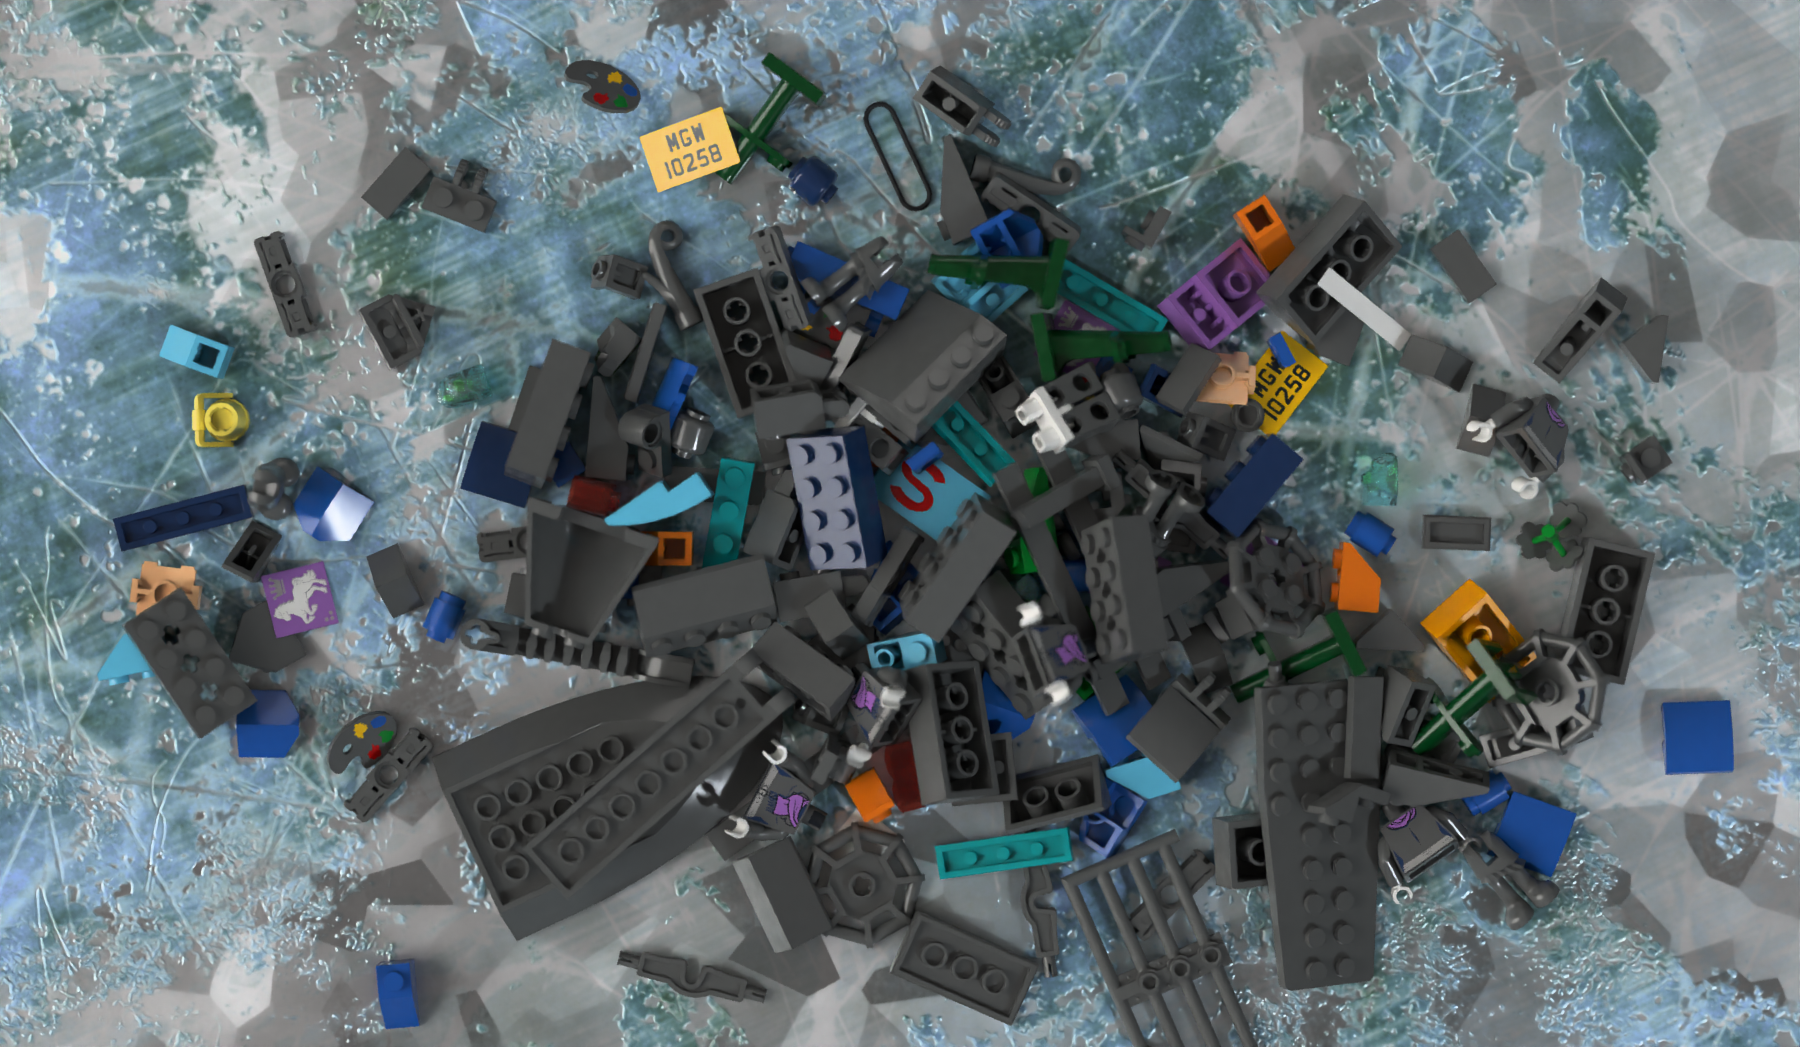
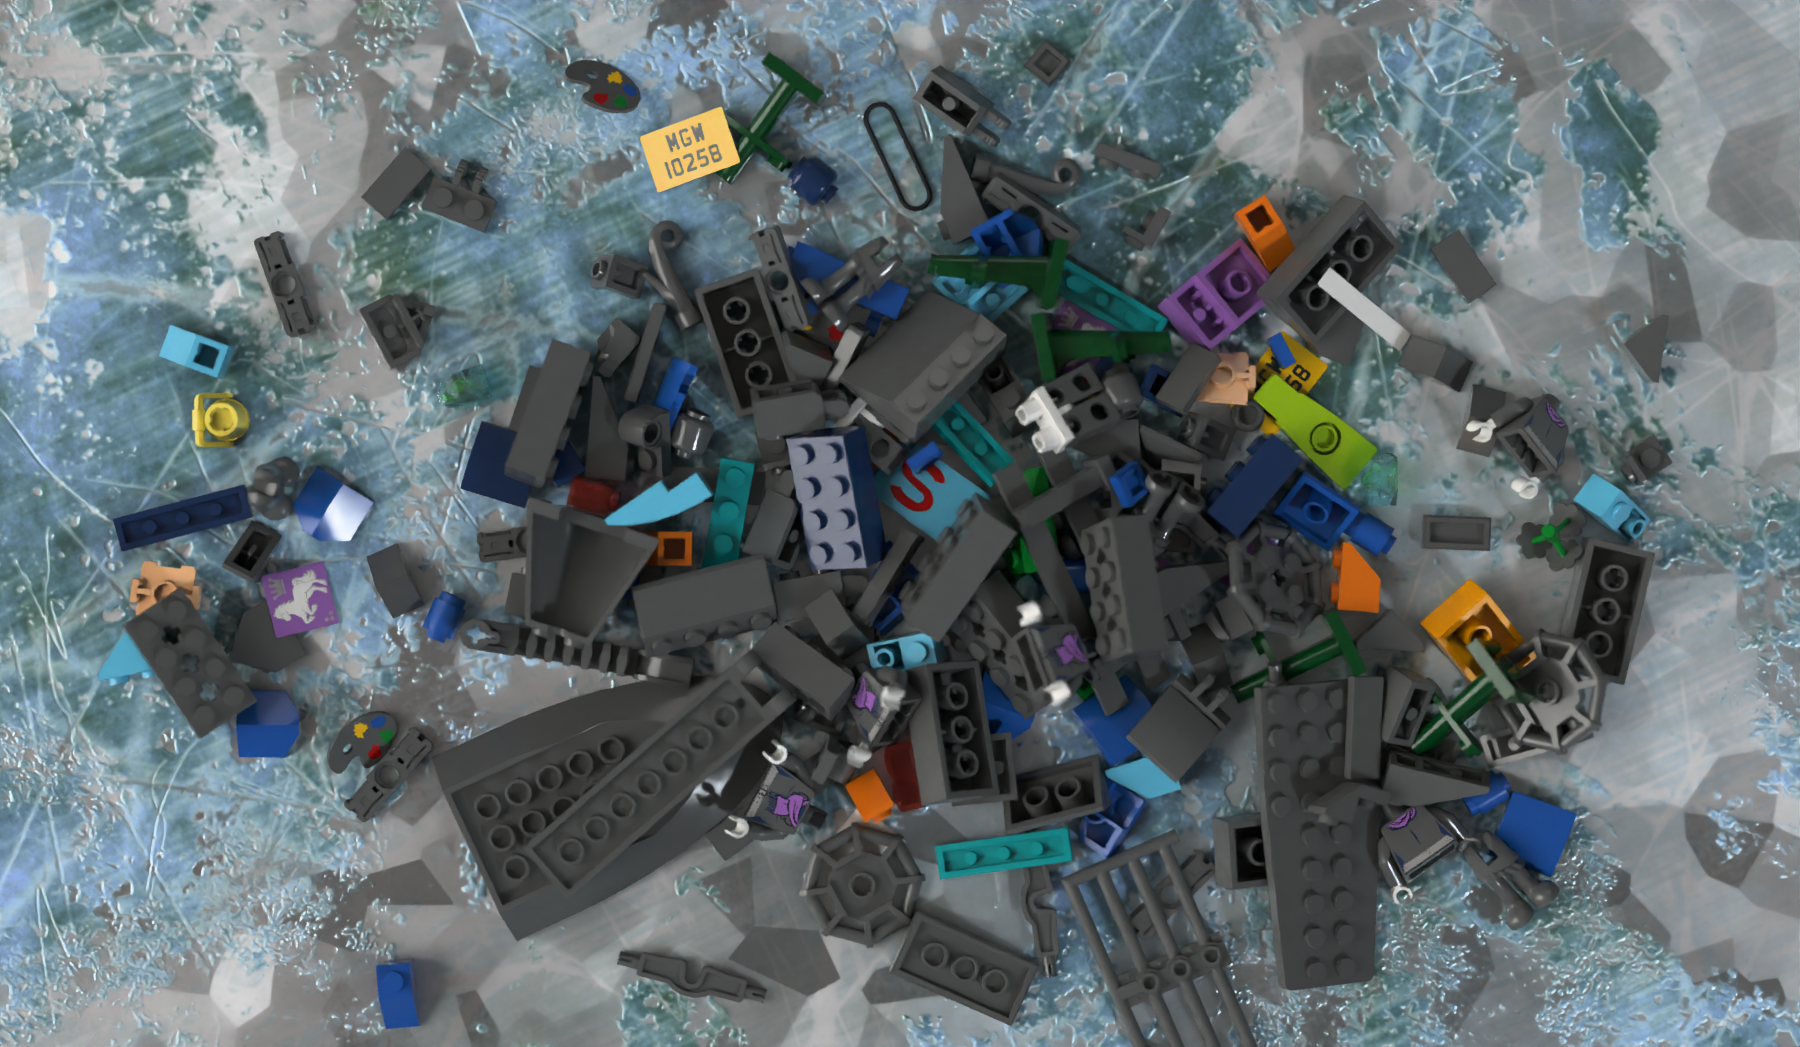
dark grey slope [732,836,834,953] -> none
dark grey slope [1533,277,1627,383] -> none
blue slope [1660,700,1734,775] -> none
none -> dark grey tile [1024,39,1071,87]
none -> dark grey plate [1093,142,1162,183]
none -> blue tile [1109,461,1150,508]
none -> lime piece [1253,374,1377,489]
none -> blue slope [1272,471,1361,551]
none -> medium azure slope [1573,473,1651,546]

